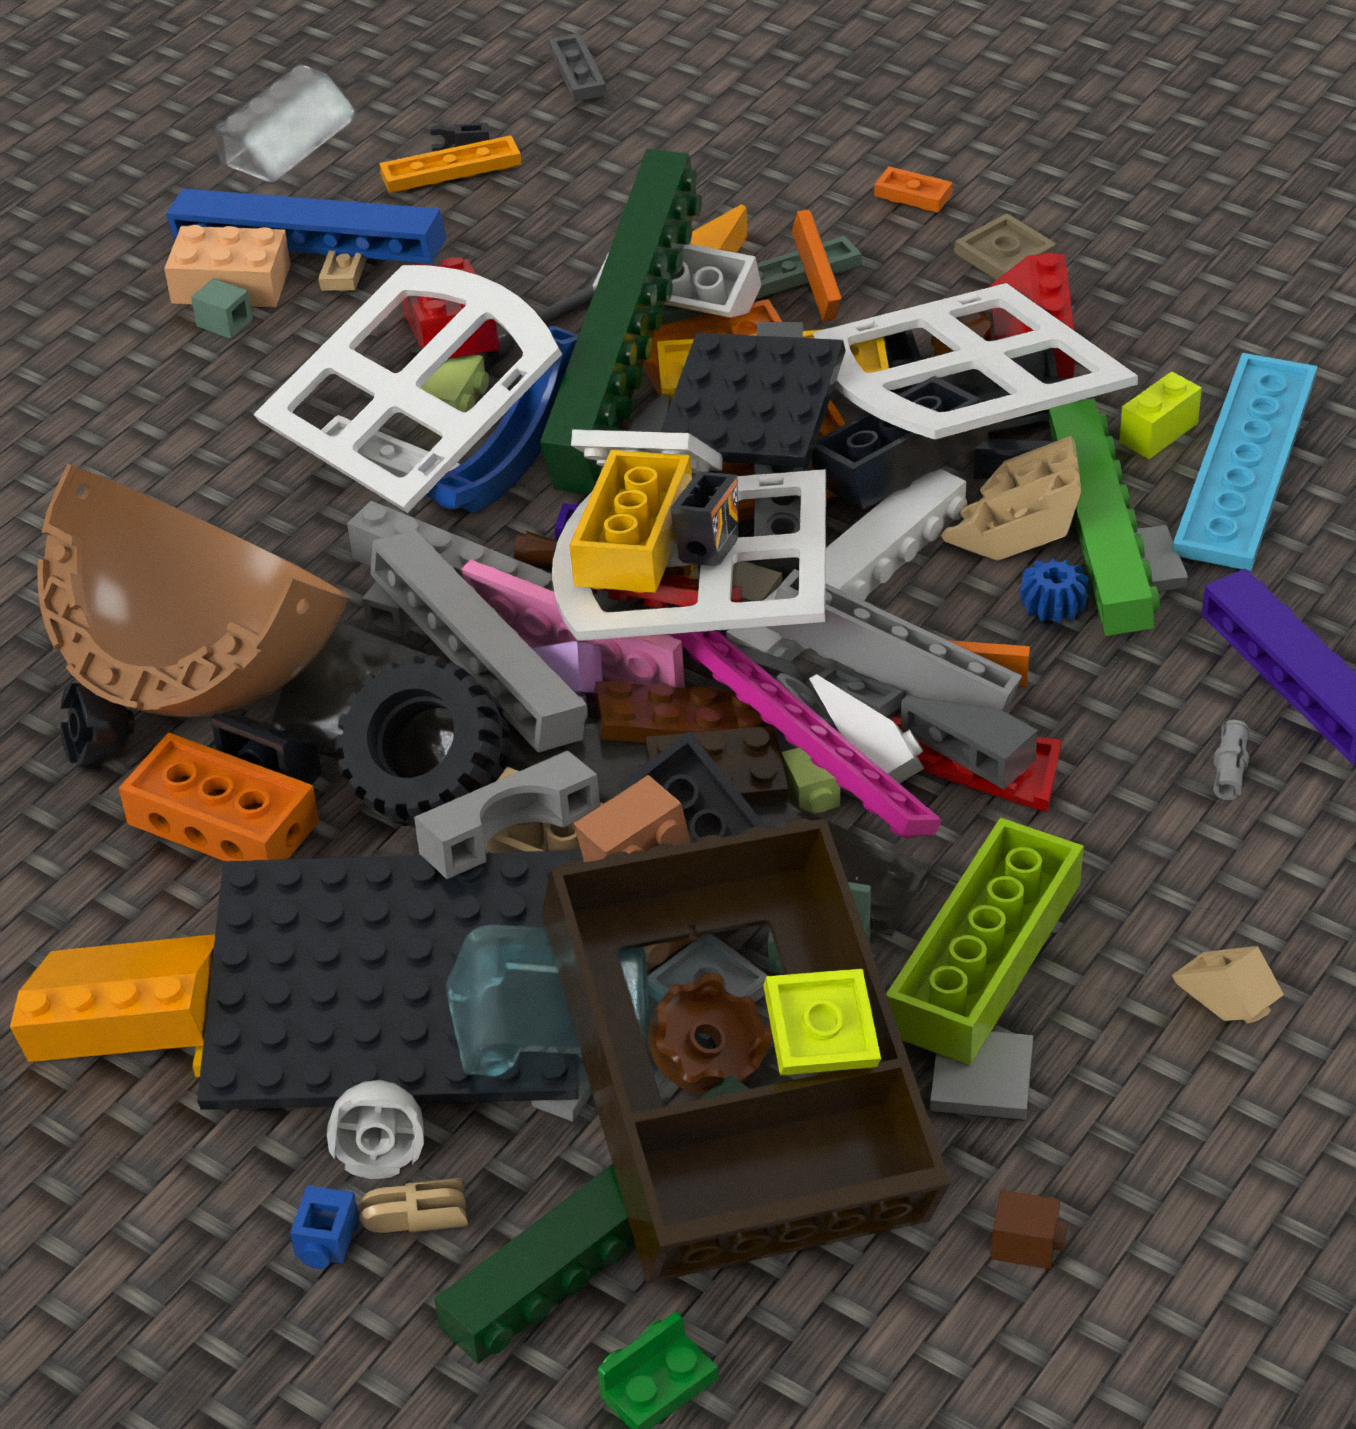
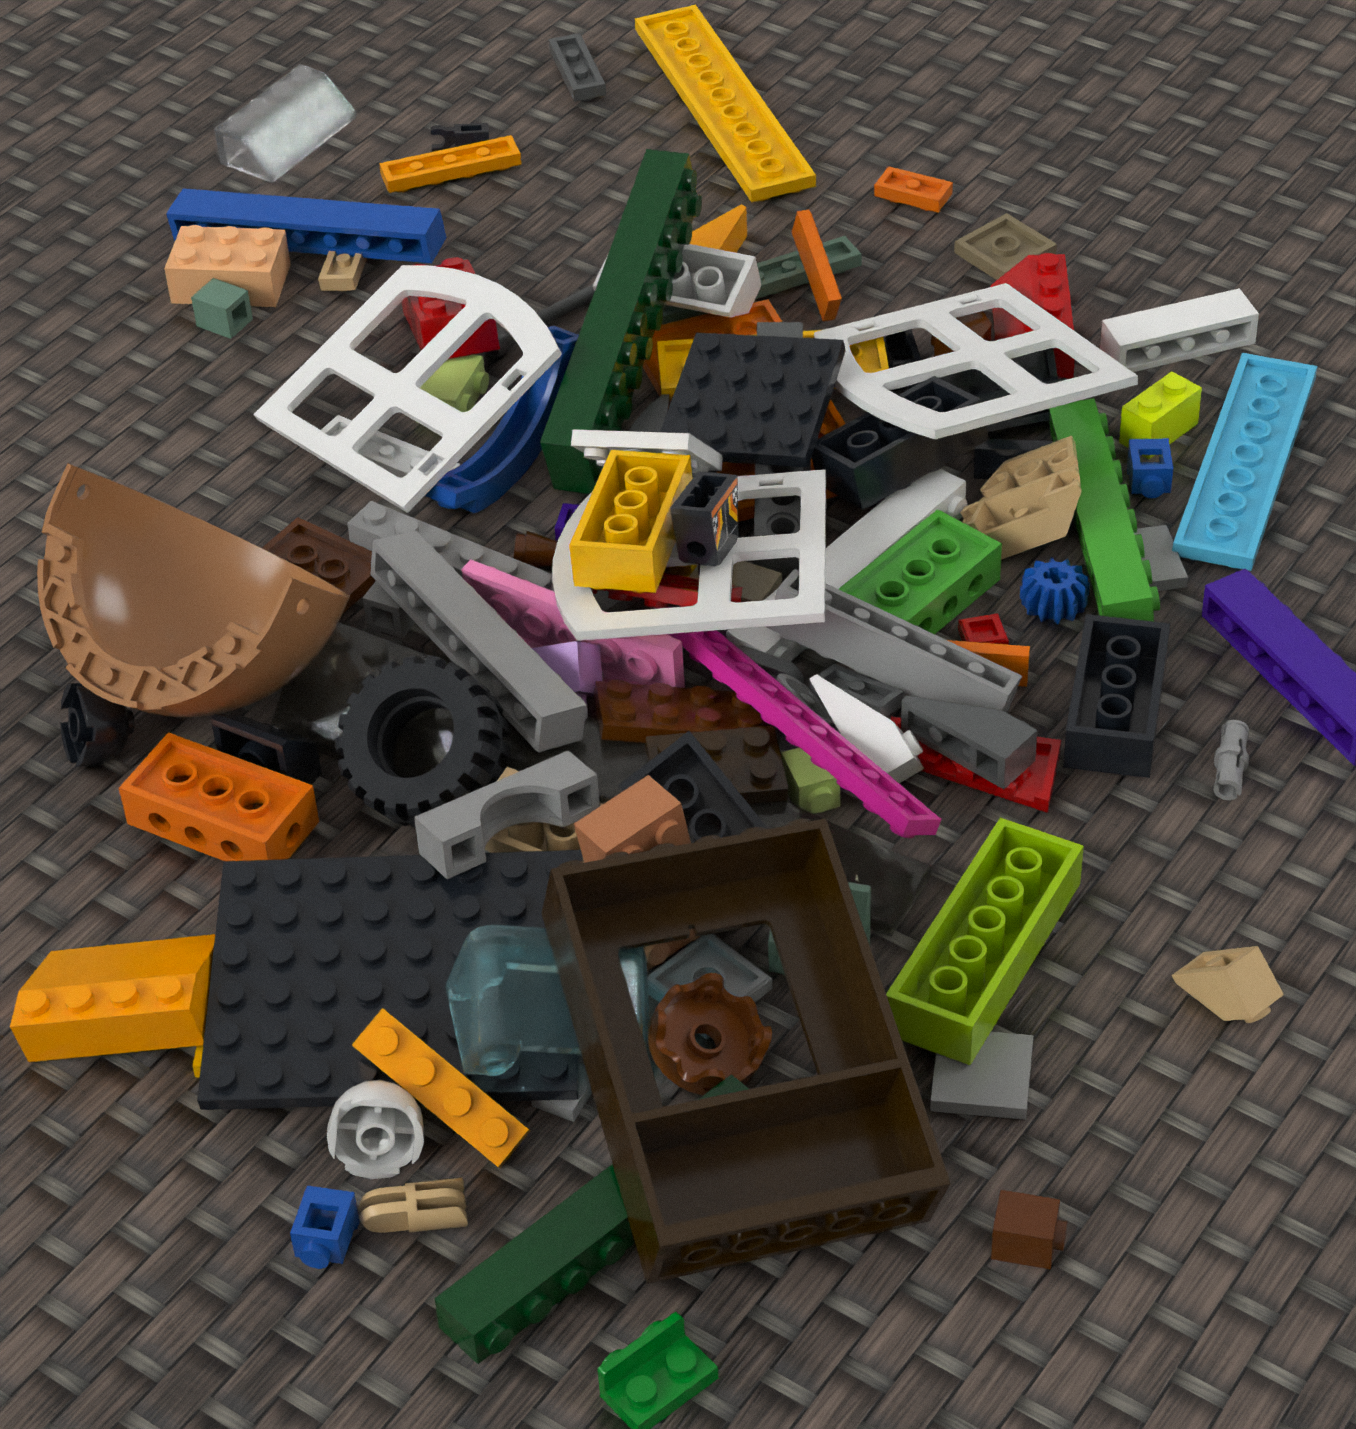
neon yellow plate [763,969,881,1076] -> none
none -> reddish brown plate [262,517,376,614]
none -> light orange plate [352,1008,531,1168]
none -> yellow plate [635,5,816,202]
none -> bright green brick [839,509,1002,634]
none -> red tile [958,613,1009,645]
none -> black brick [1063,614,1170,778]
none -> white brick [1100,288,1259,372]
none -> blue brick [1127,438,1173,498]

